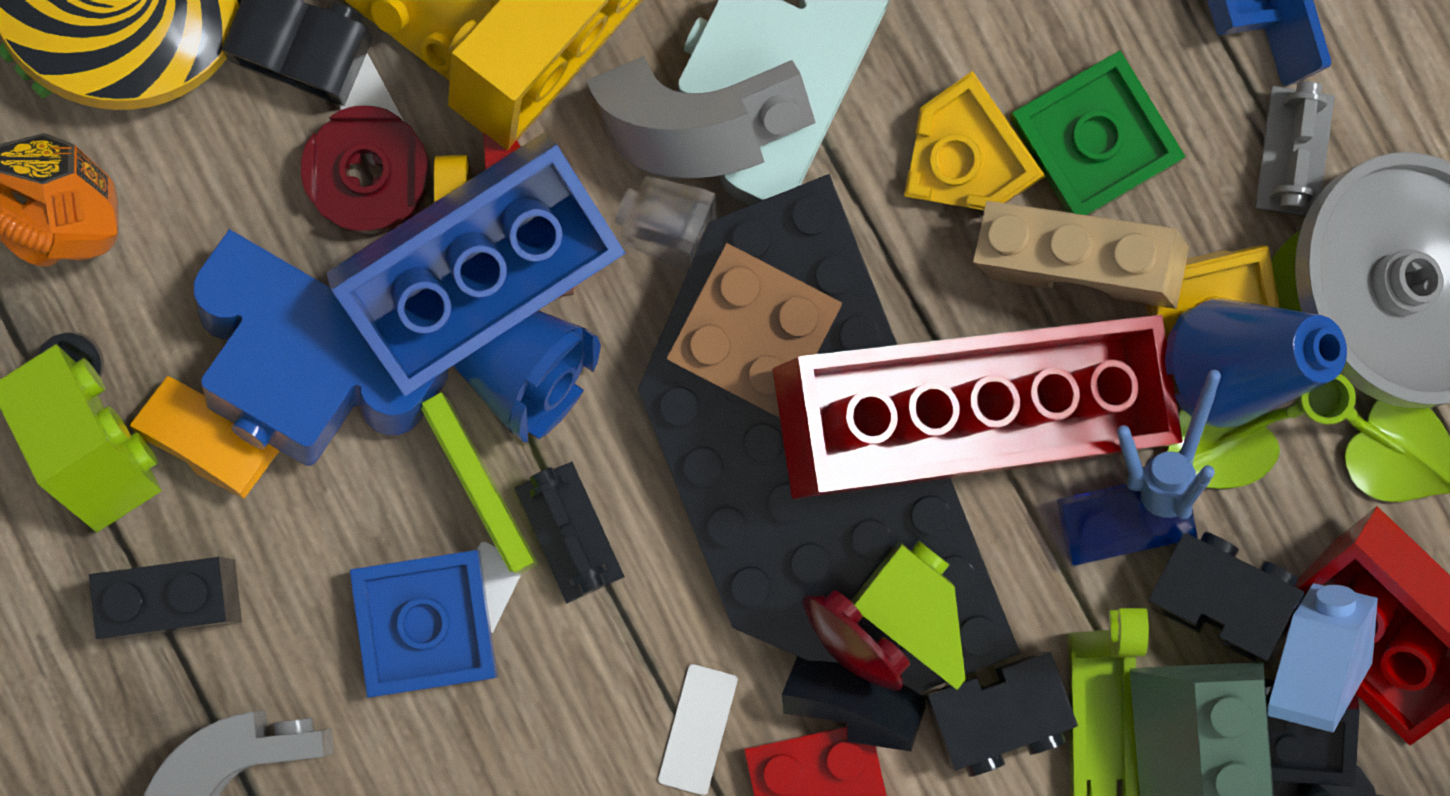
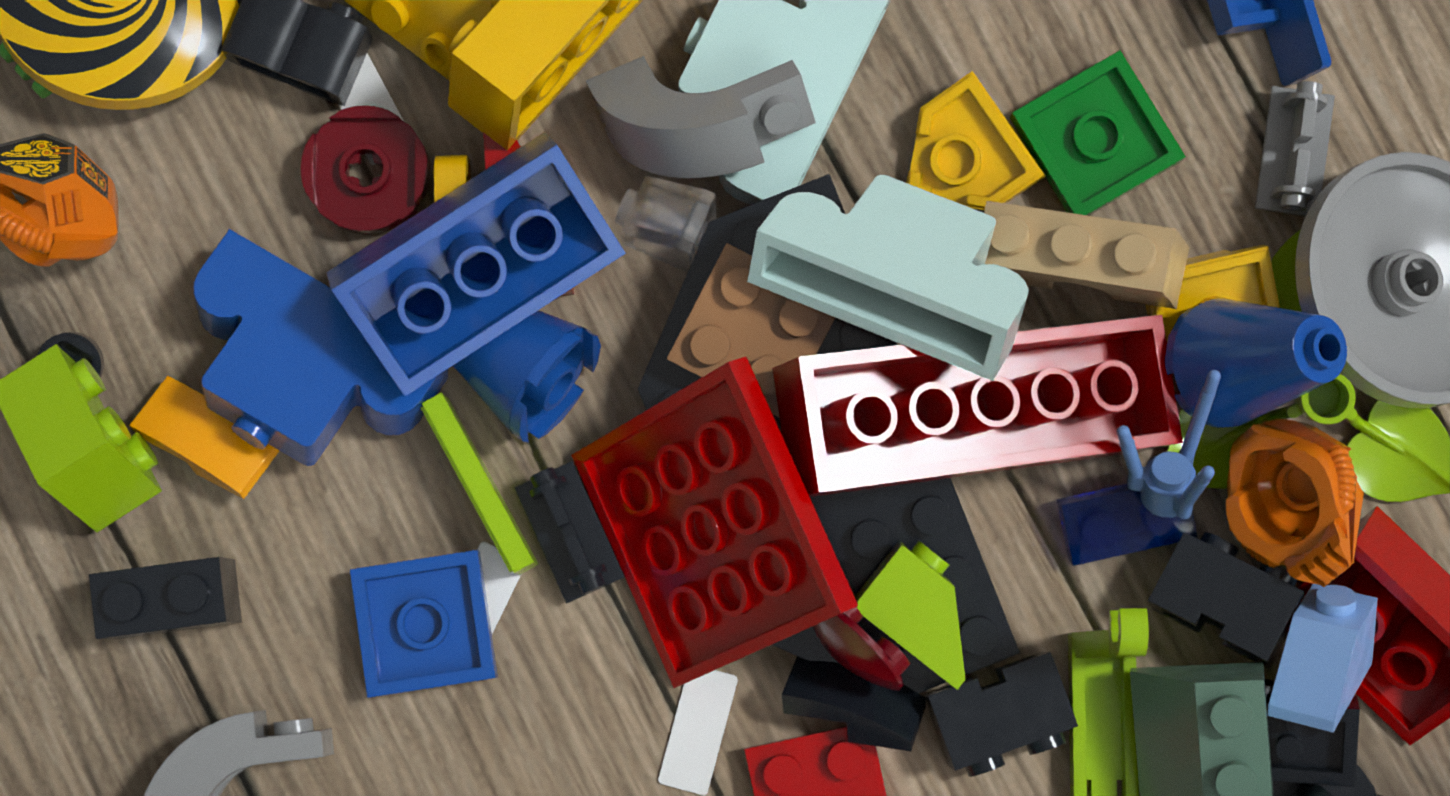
none -> red plate [571,356,858,688]
none -> light aqua brick [747,175,1029,381]
none -> orange helmet [1226,419,1364,587]

